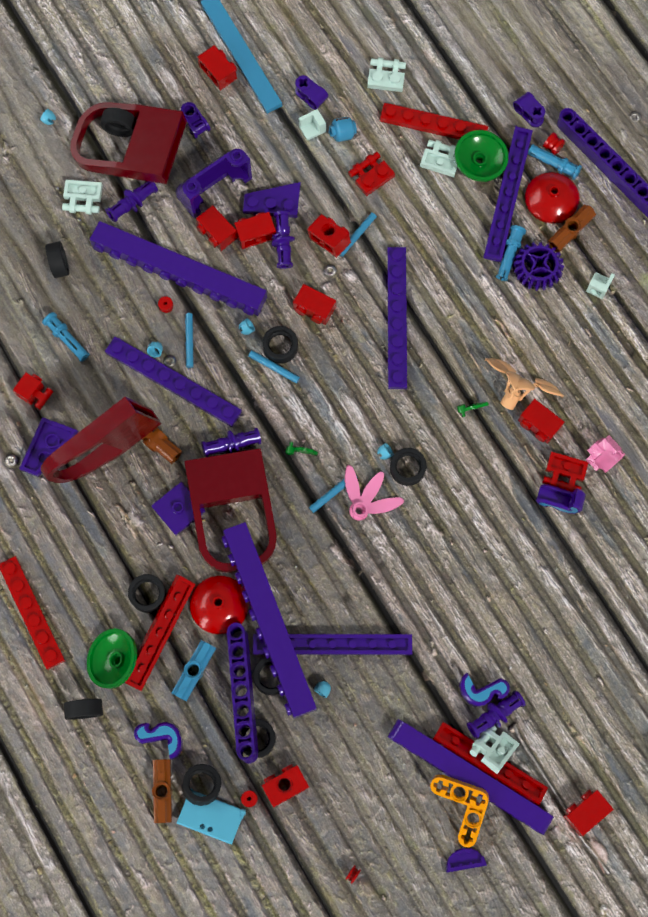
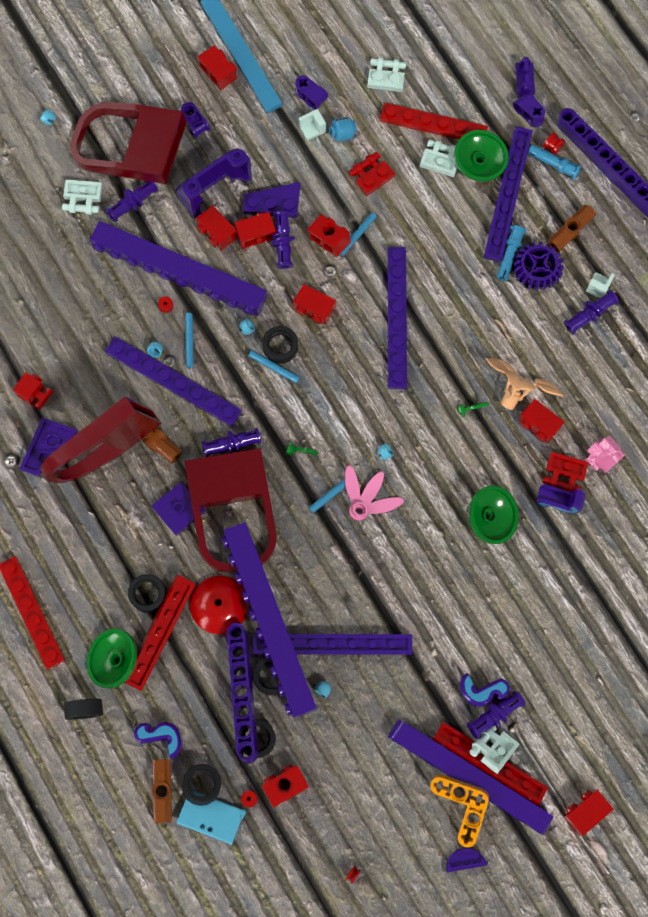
dark azure pin [42,312,90,362] -> none
black tyre [45,241,70,278] -> none
black tyre [100,108,136,137] -> none
dark azure piece [172,640,216,702] -> none
black tyre [390,448,427,486] -> none
red dish [525,172,580,224] -> none
none -> green dish [469,486,519,544]
none -> dark purple hinge [515,57,535,95]
none -> dark purple piece [564,289,619,335]

